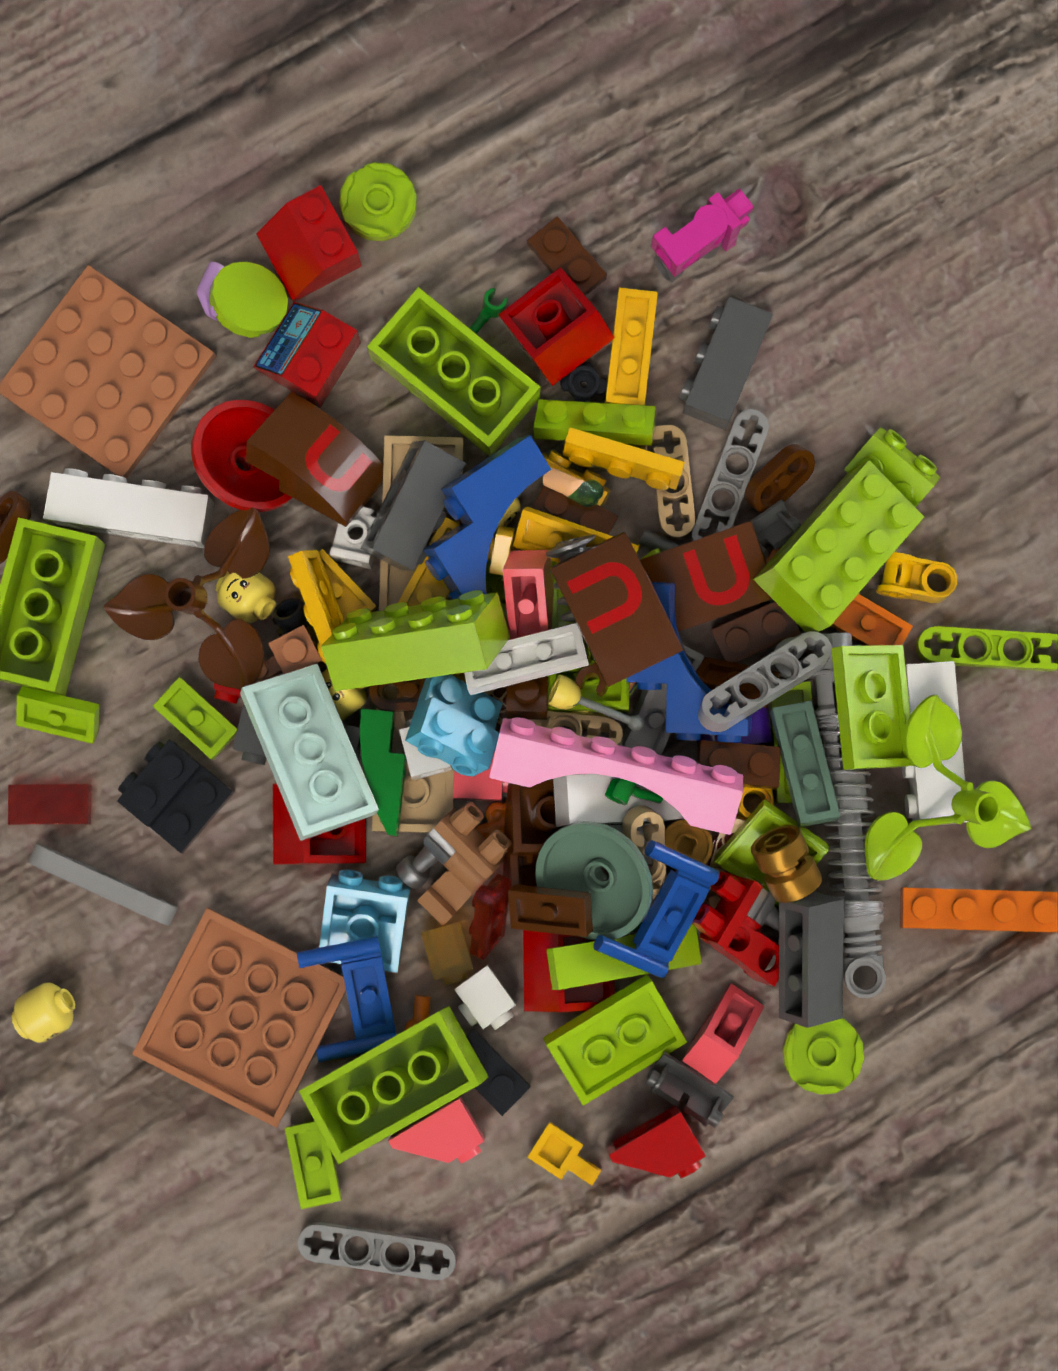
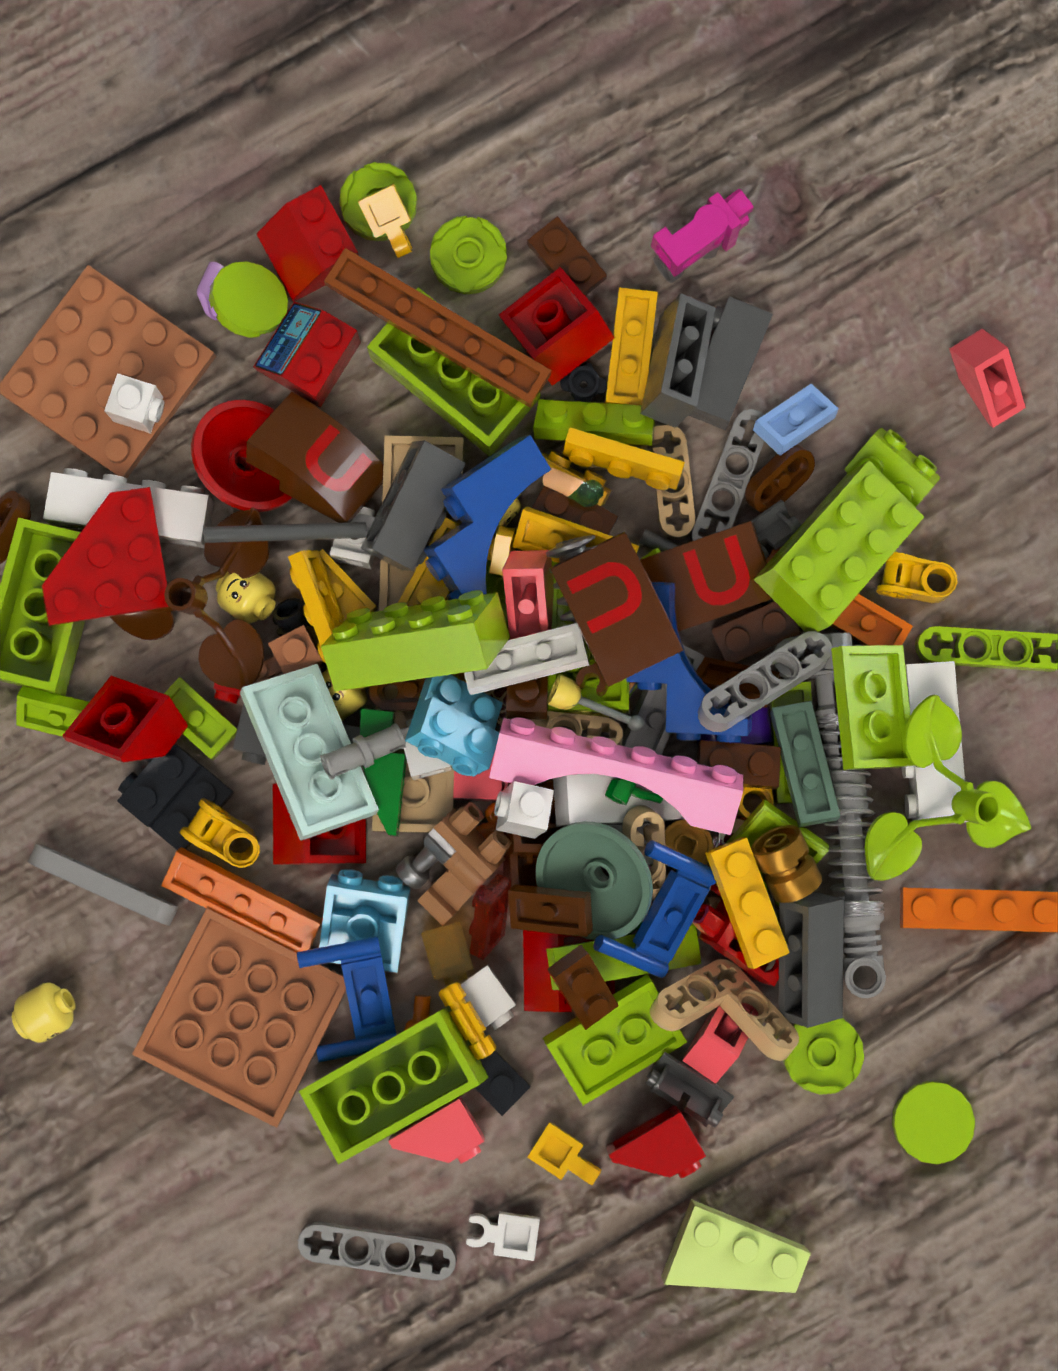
clear red plate [8,784,92,825] -> none
lime plate [284,1120,342,1209] -> none
green hand [469,288,507,334] -> none
none -> red plate [41,487,169,626]
none -> red slope [62,676,188,763]
none -> white brick [104,373,164,434]
none -> orange plate [161,847,323,953]
none -> yellow piece [179,798,260,868]
none -> dark grey bar [203,522,367,543]
none -> light grey pin [320,723,406,780]
none -> dark orange plate [324,248,551,408]
none -> yellow plate [358,183,413,258]
none -> lime tile [430,216,507,295]
none -> yellow axle [439,982,496,1060]
none -> white plate [466,1211,540,1261]
none -> white brick [494,781,554,839]
none -> reddish brown plate [547,945,619,1030]
none -> dark grey brick [640,293,716,428]
none -> tan beam [650,959,799,1061]
none -> yellowish green wedge [661,1199,811,1293]
none -> yellow plate [705,837,790,969]
none -> light blue plate [753,384,839,456]
none -> lime tile [892,1081,975,1164]
none -> coral slope [949,329,1026,428]

